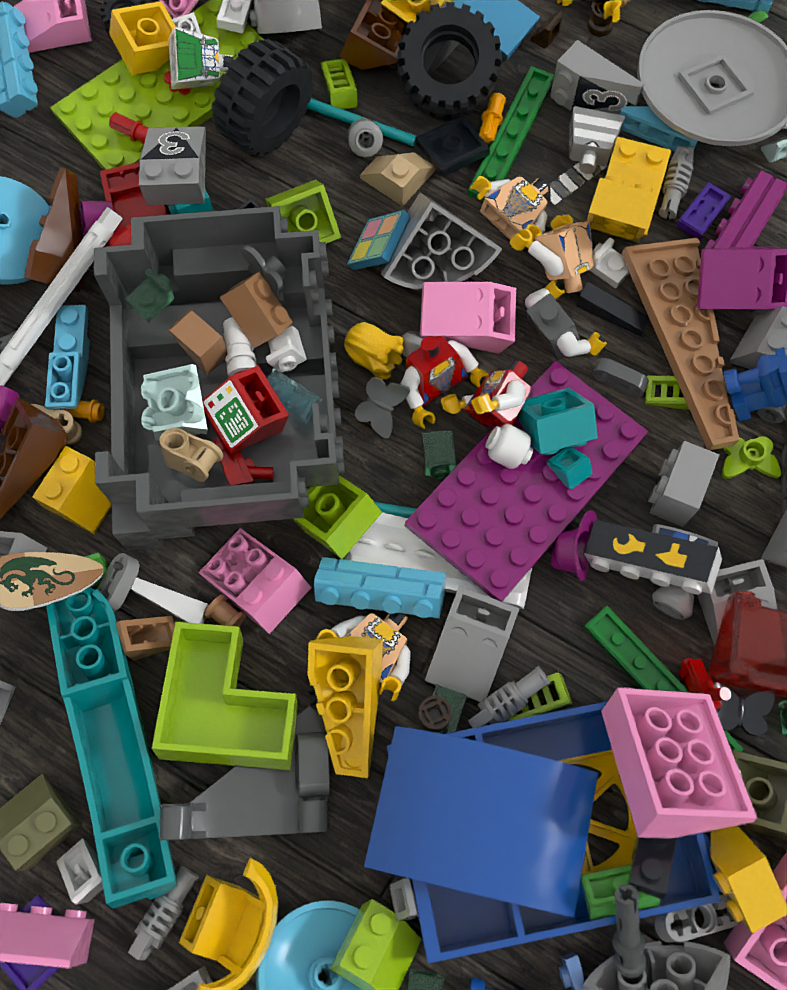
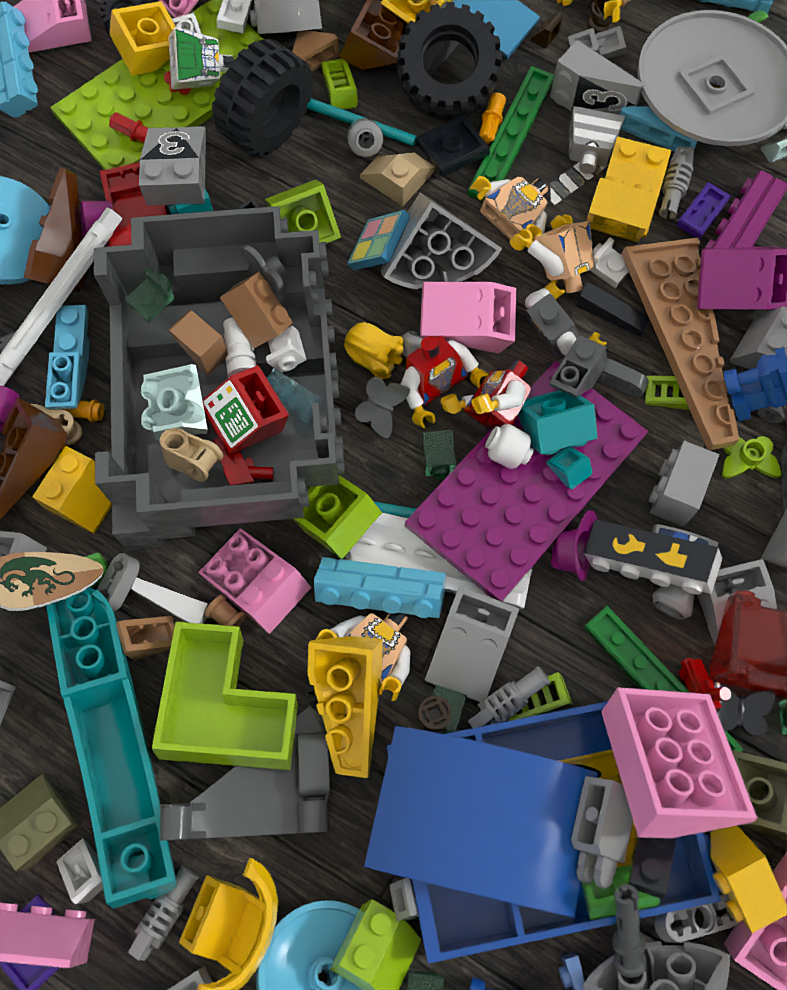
none -> medium nougat slope [293,30,339,72]
none -> dark grey slope [549,335,607,398]
none -> light grey slope [568,26,627,59]
none -> light grey hinge [571,776,633,888]

